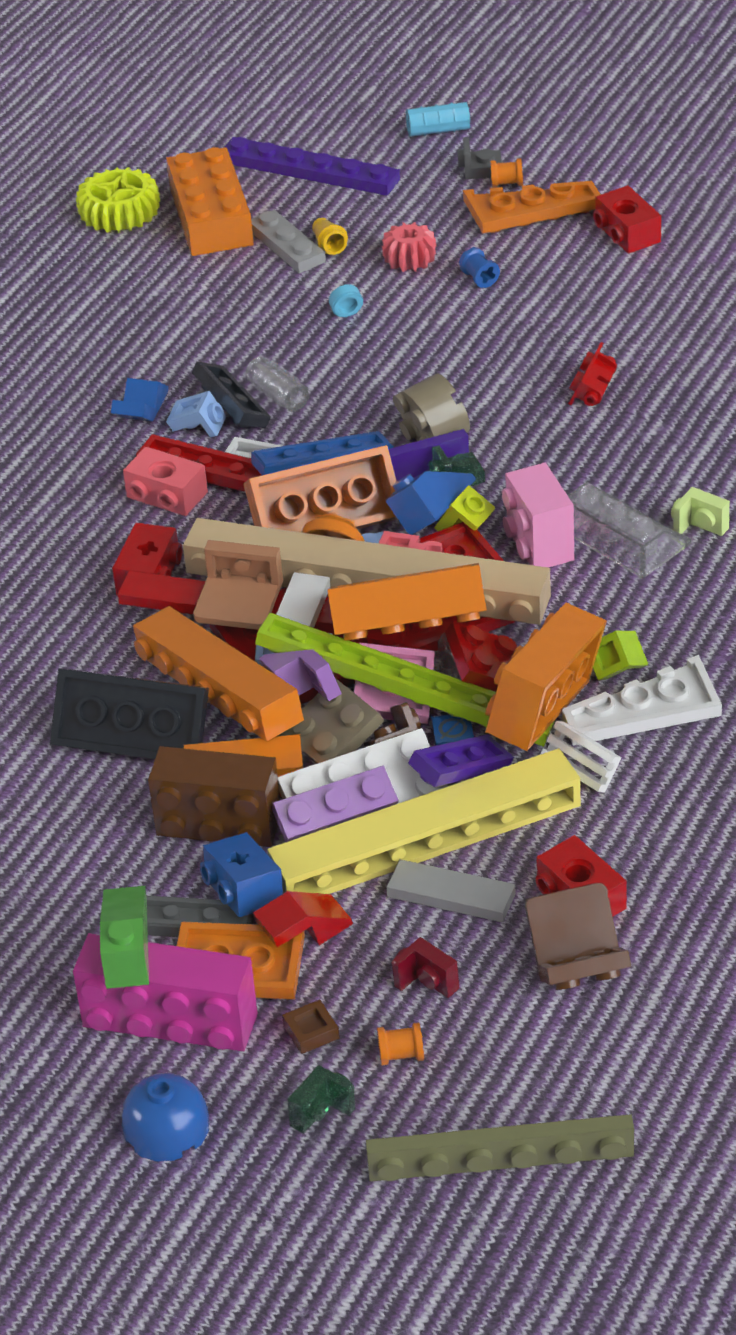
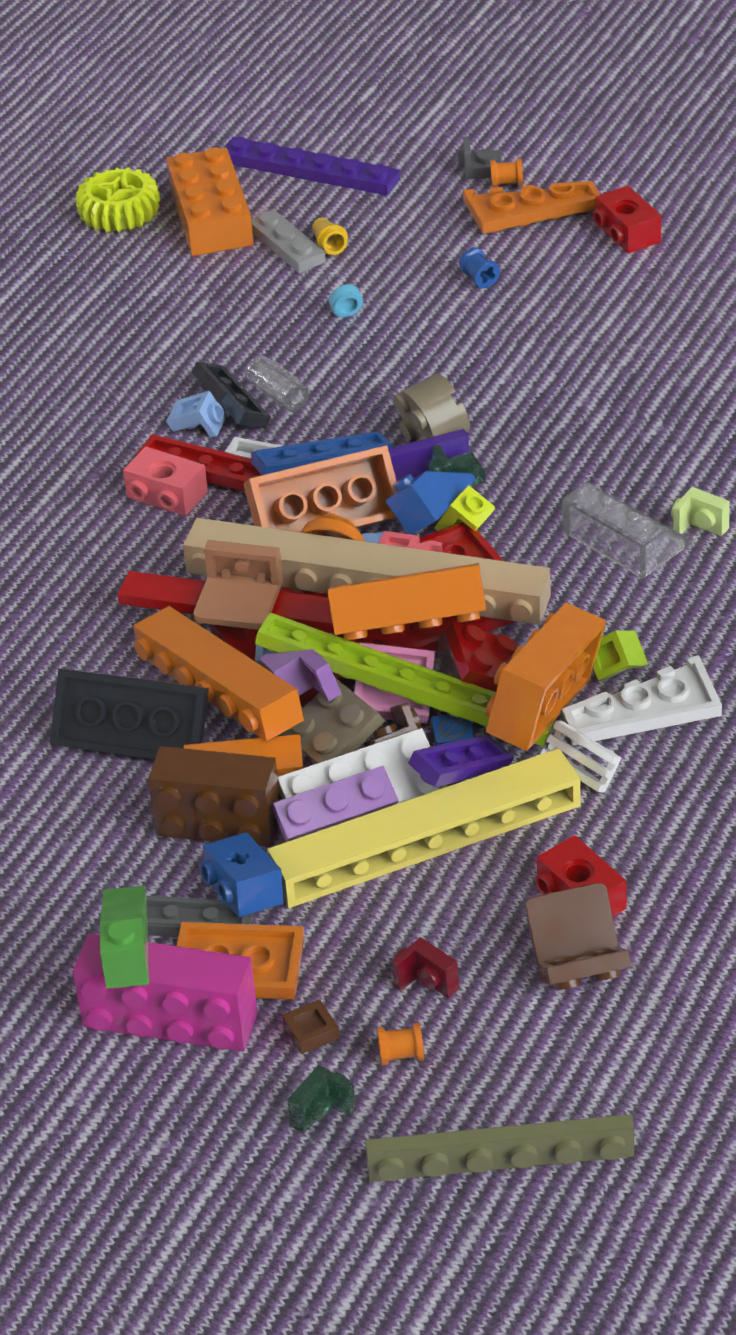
blue slope [111,378,169,422] -> none
red brick [112,522,183,596] -> none
blue cylinder [122,1073,209,1161] -> none
red slope [253,891,353,948] -> none
white tile [276,572,330,628] -> none
coral gear [382,222,436,272] -> none
light grey tile [387,859,516,922] -> none
medium azure axle [406,102,470,136] -> none
bright pink brick [502,462,574,568] -> none
red hinge [568,342,617,406] -> none

